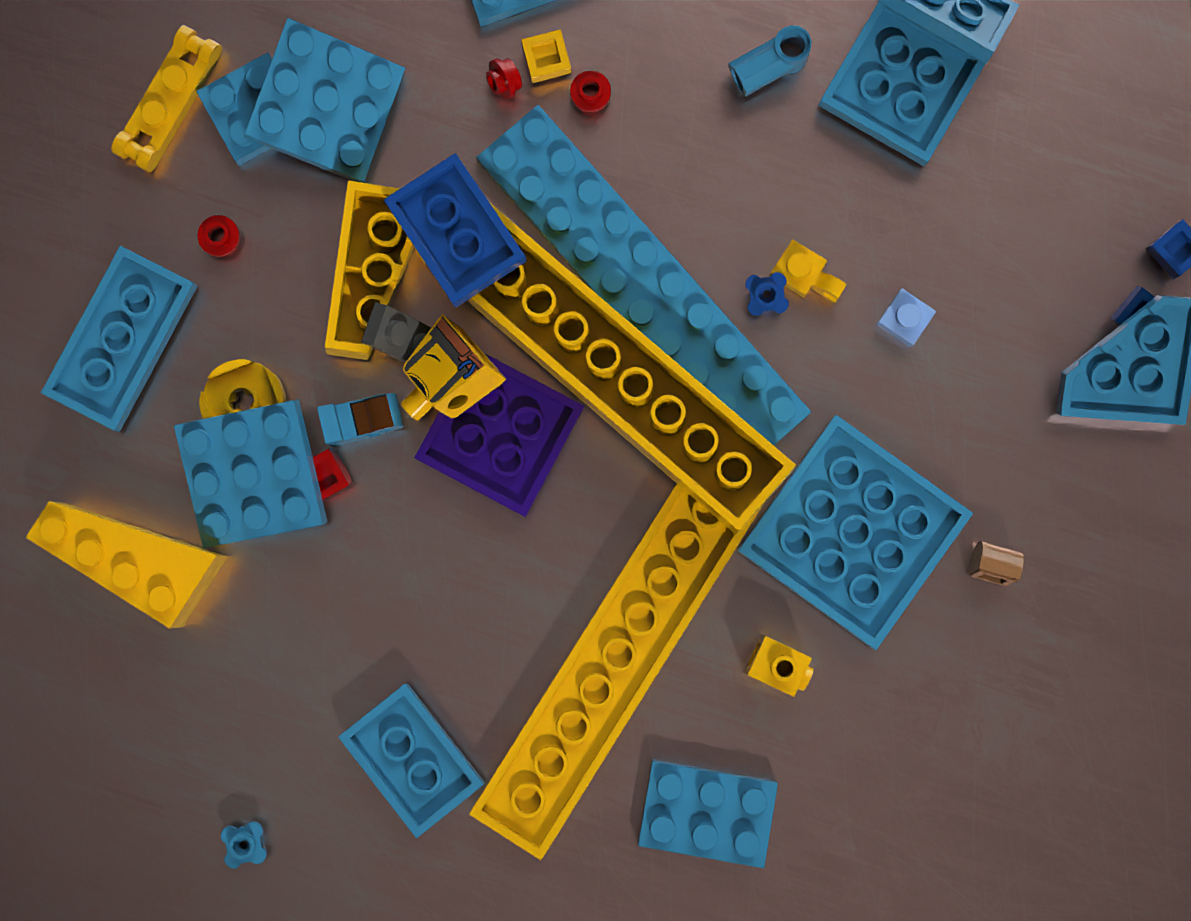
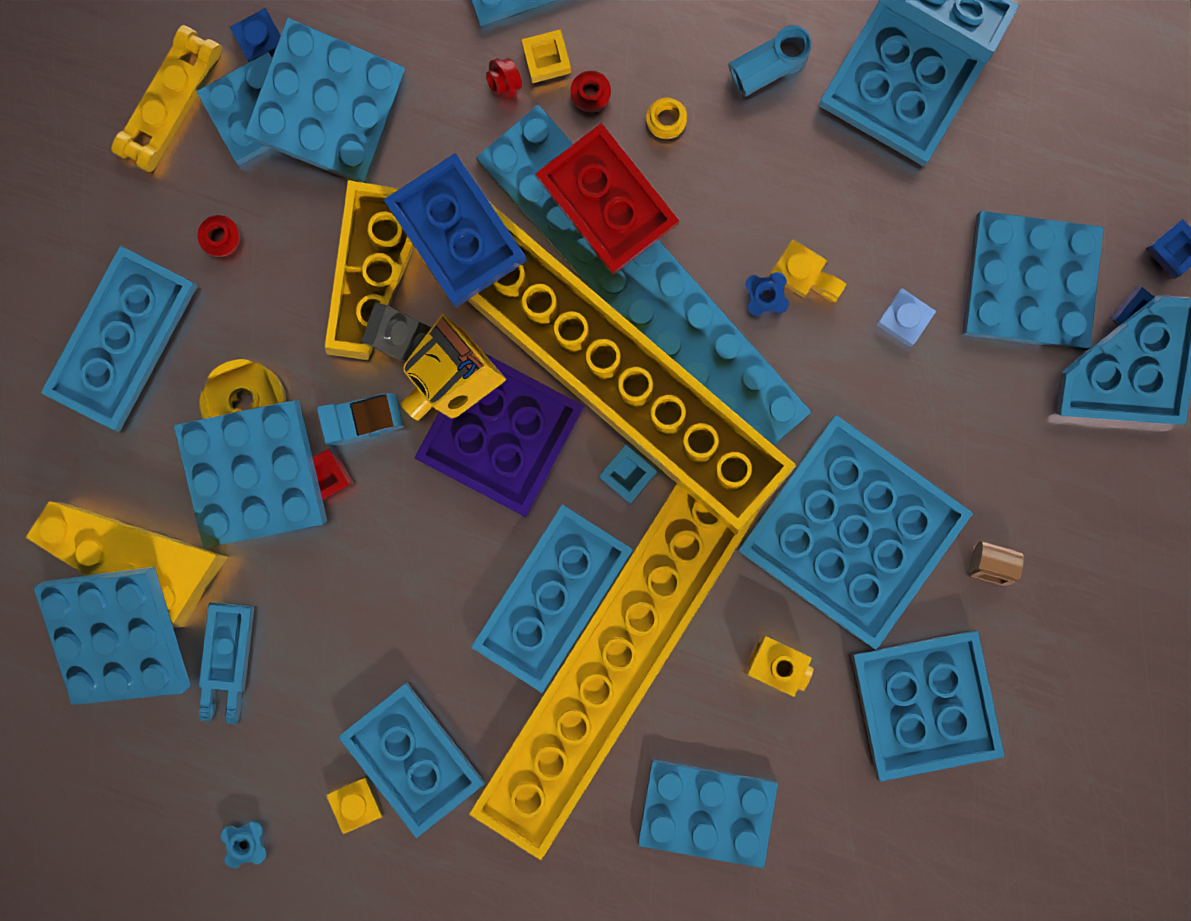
none -> dark azure plate [34,567,191,705]
none -> dark azure hinge [199,602,255,724]
none -> blue plate [230,8,281,62]
none -> yellow plate [326,775,384,834]
none -> dark azure plate [471,504,633,693]
none -> red plate [535,123,679,275]
none -> dark azure plate [598,444,658,504]
none -> yellow plate [646,97,687,139]
none -> dark azure plate [851,630,1005,782]
none -> dark azure plate [963,211,1104,351]

